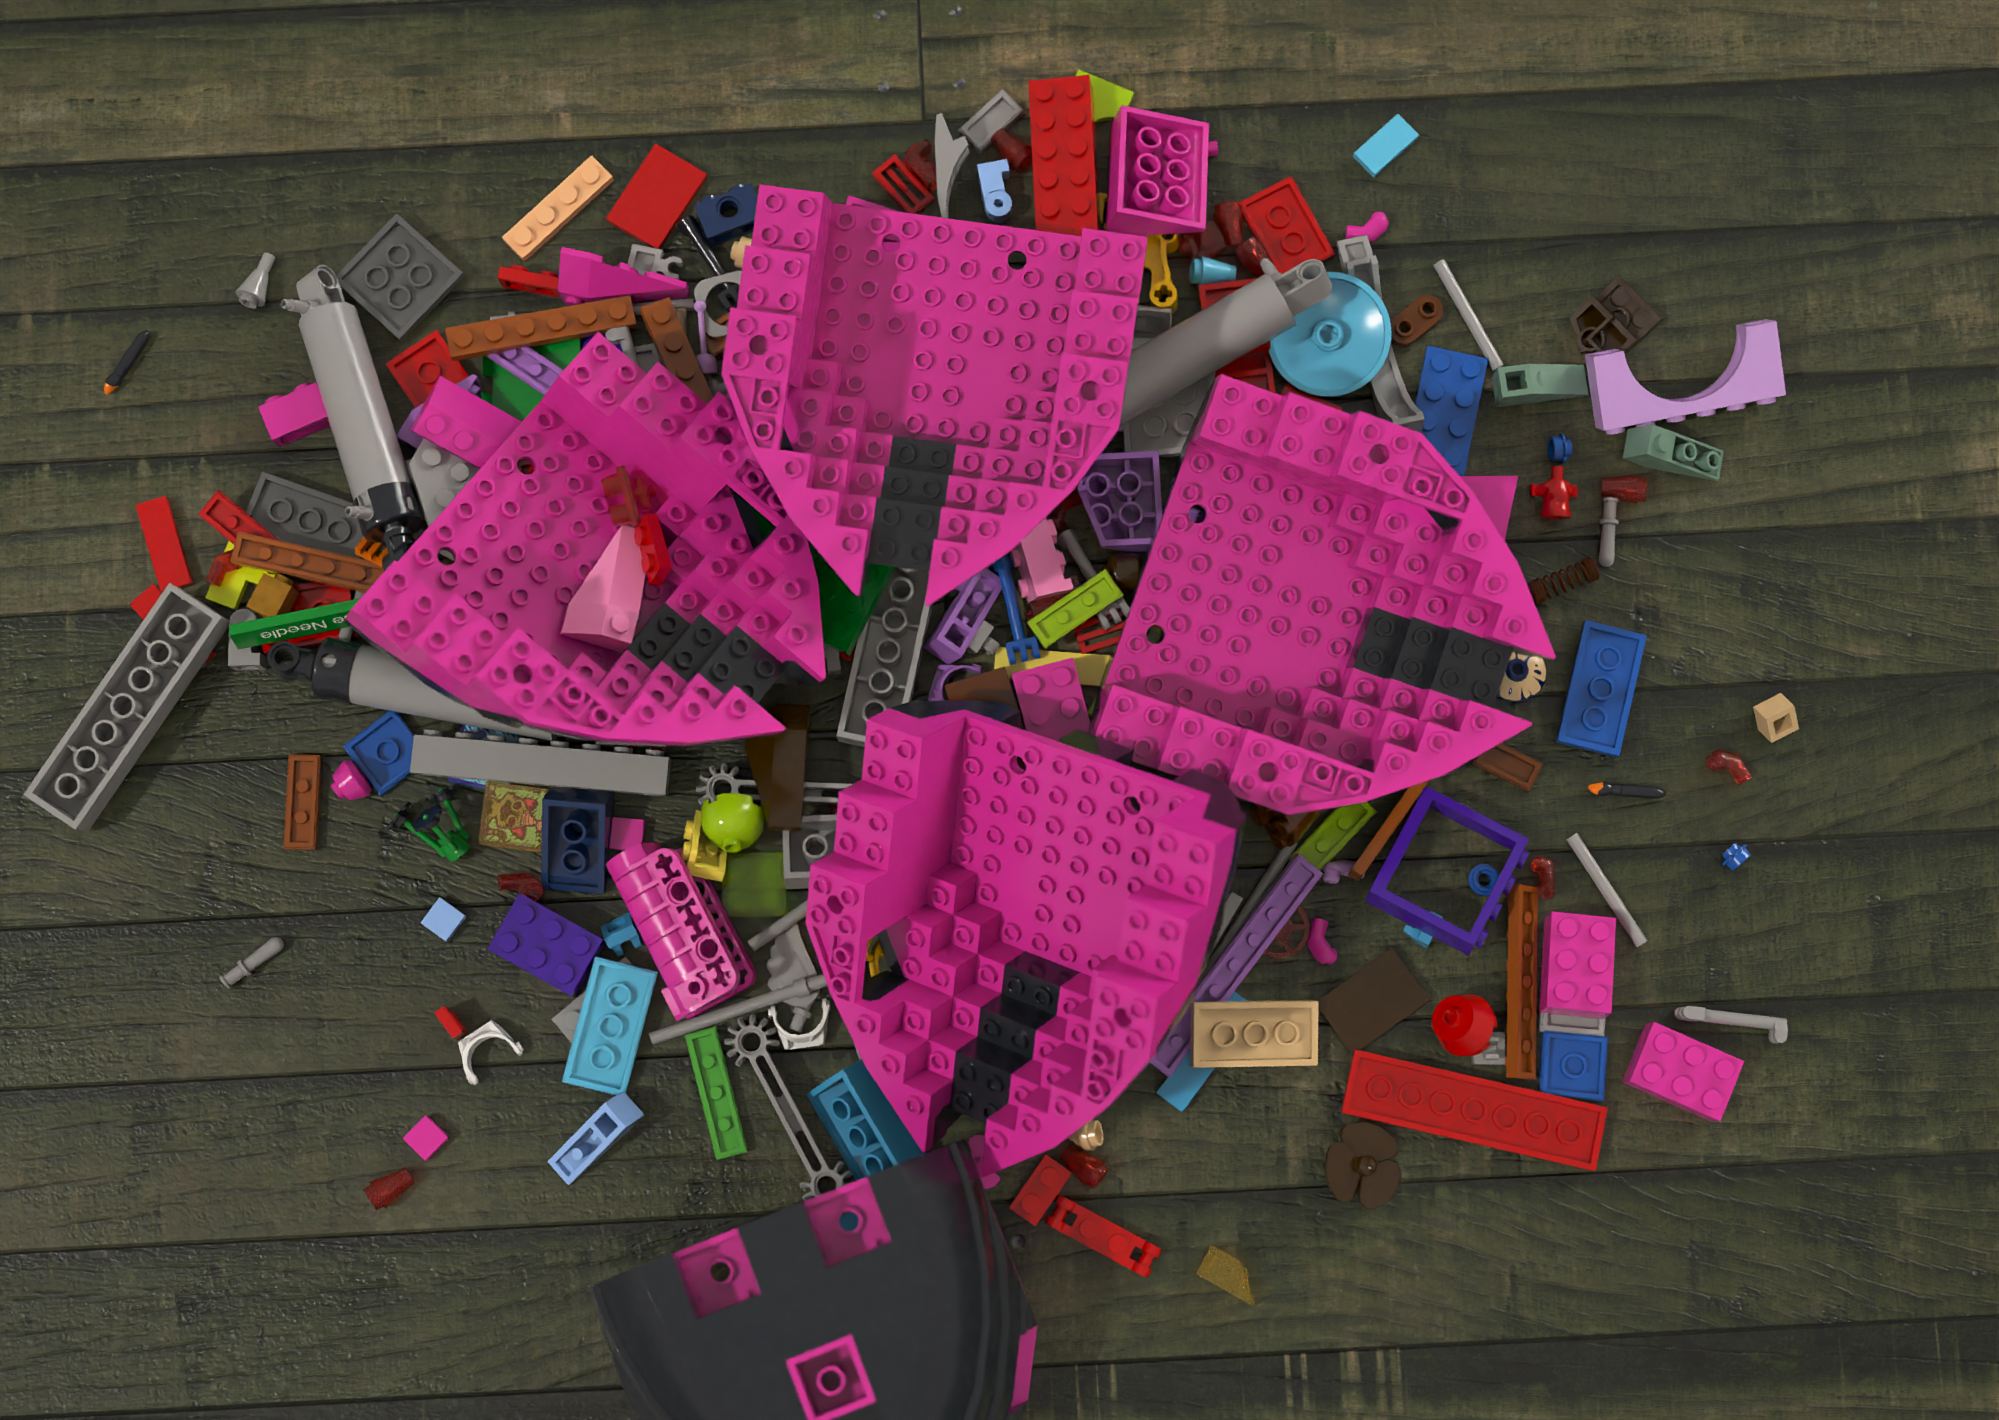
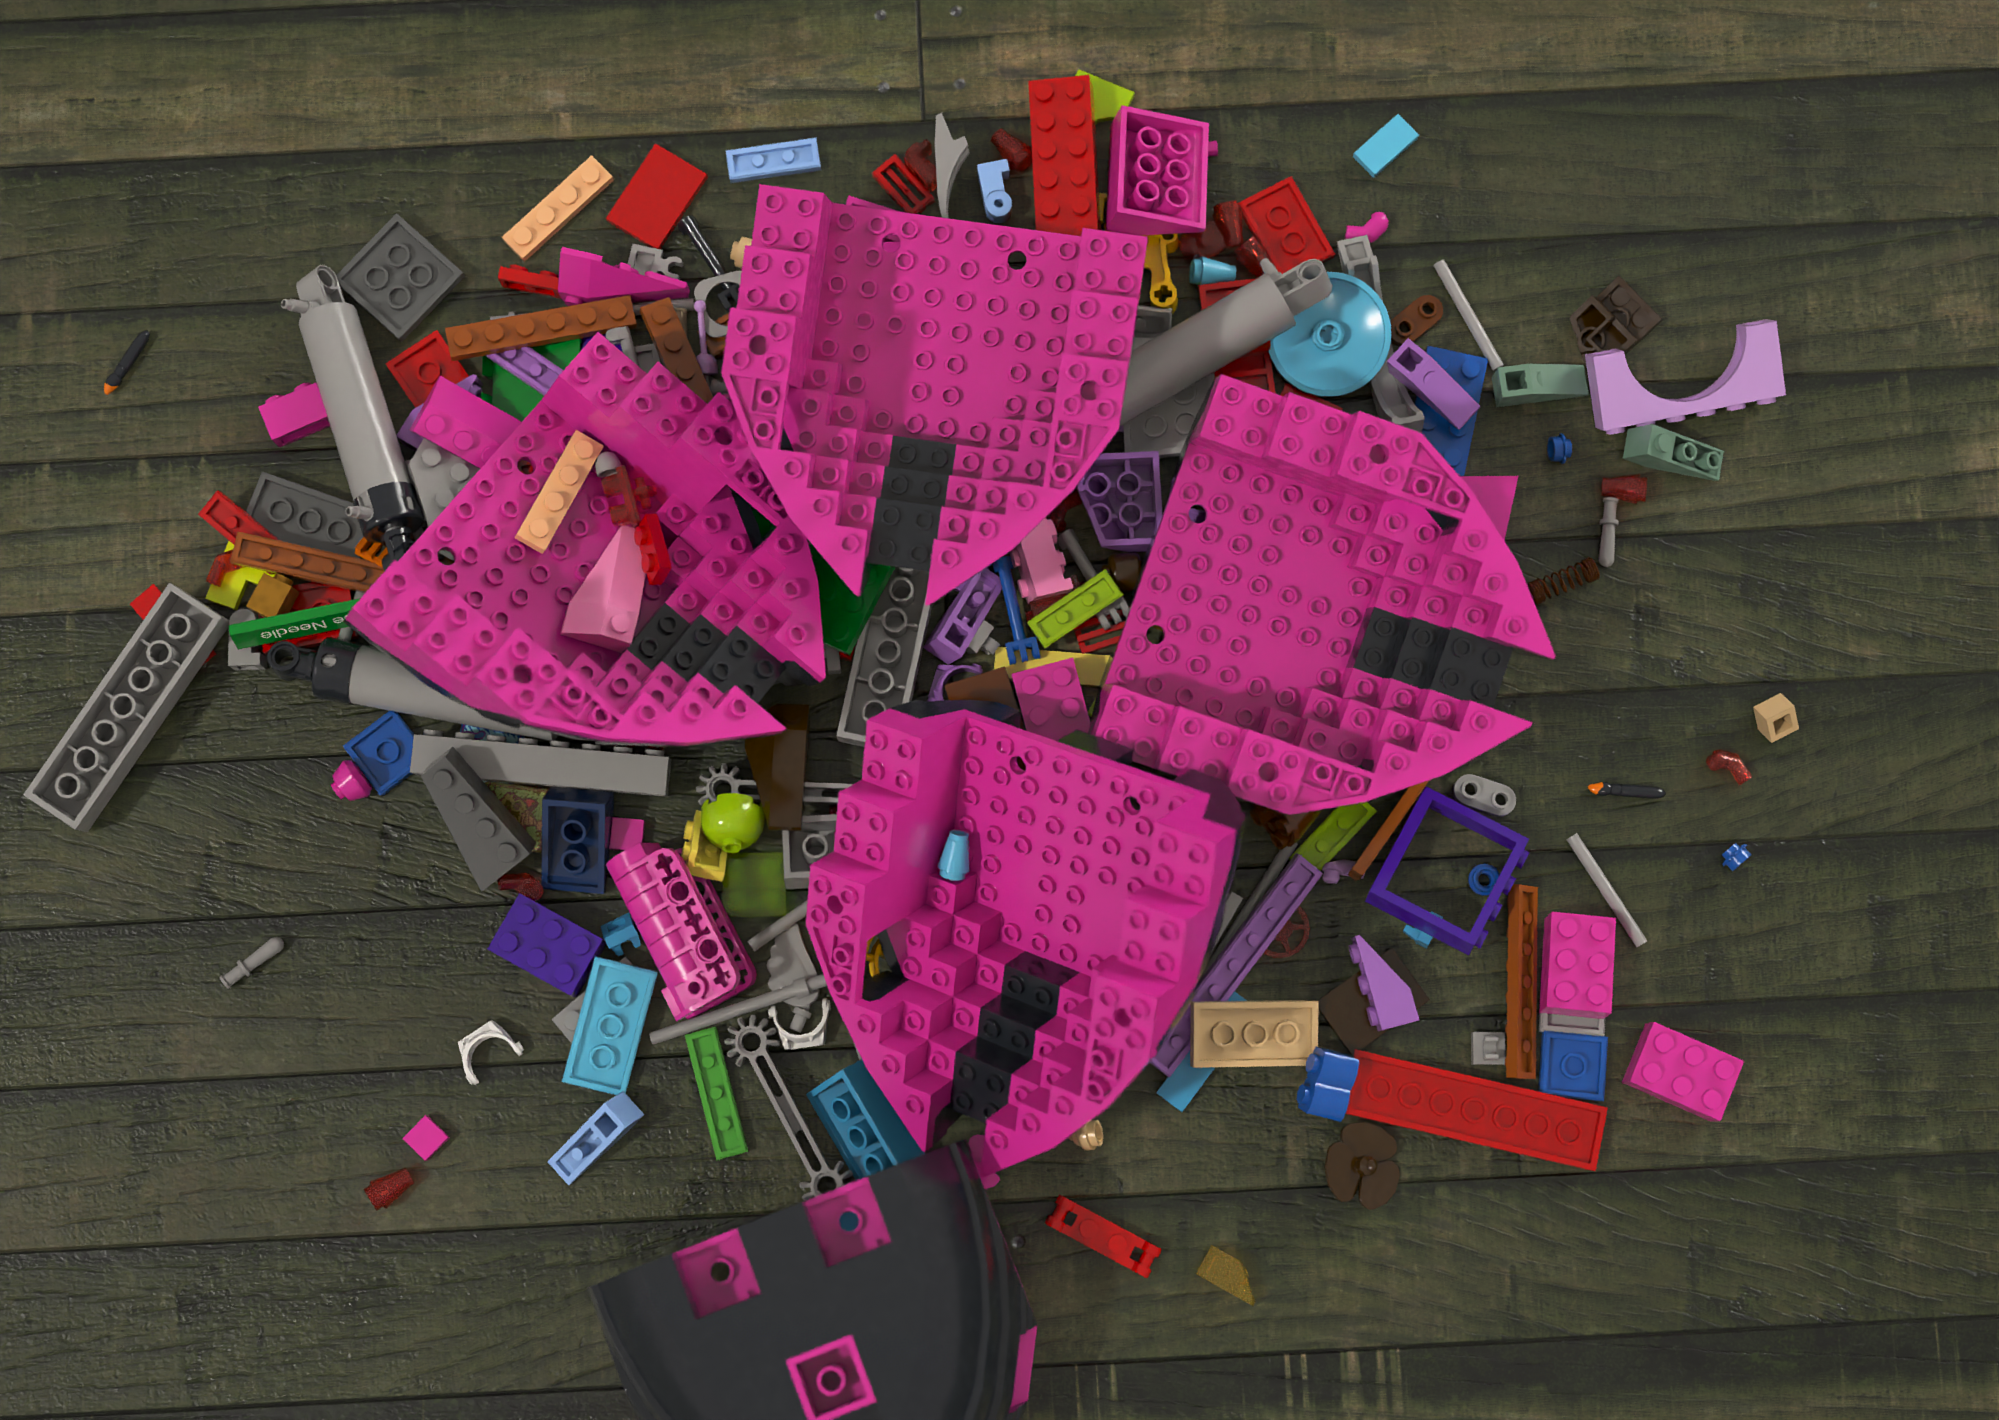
red tile [135,496,194,593] -> none
light grey cone [235,253,275,309] -> none
dark orange tile [283,755,323,850] -> none
plant [386,783,471,862] -> none
light blue tile [421,897,467,942] -> none
red tile [434,1006,468,1040] -> none
dark blue brick [694,183,758,248] -> none
light grey tile [959,89,1024,154] -> none
red plate [1009,1154,1072,1226] -> none
clear red cone [1060,1143,1109,1189] -> none
dark pink arm [1307,918,1338,965] -> none
red cone [1432,994,1497,1056] -> none
reddish brown tile [1471,743,1543,793] -> none
tan dish [1497,652,1547,703] -> none
red piece [1530,466,1578,520] -> none
clear red arm [1531,855,1555,900] -> none
blue plate [1555,620,1647,758] -> none
light grey hinge [1673,1006,1788,1044] -> none
none -> dark grey wedge [421,746,536,892]
none -> light nougat plate [514,430,604,554]
none -> light grey hinge [595,451,622,478]
none -> light blue tile [726,138,821,183]
none -> medium azure cone [937,830,969,881]
none -> blue brick [1297,1046,1359,1122]
none -> medium lavender slope [1349,935,1419,1032]
none -> medium lavender slope [1387,338,1480,430]
none -> light grey plate [1452,774,1516,817]

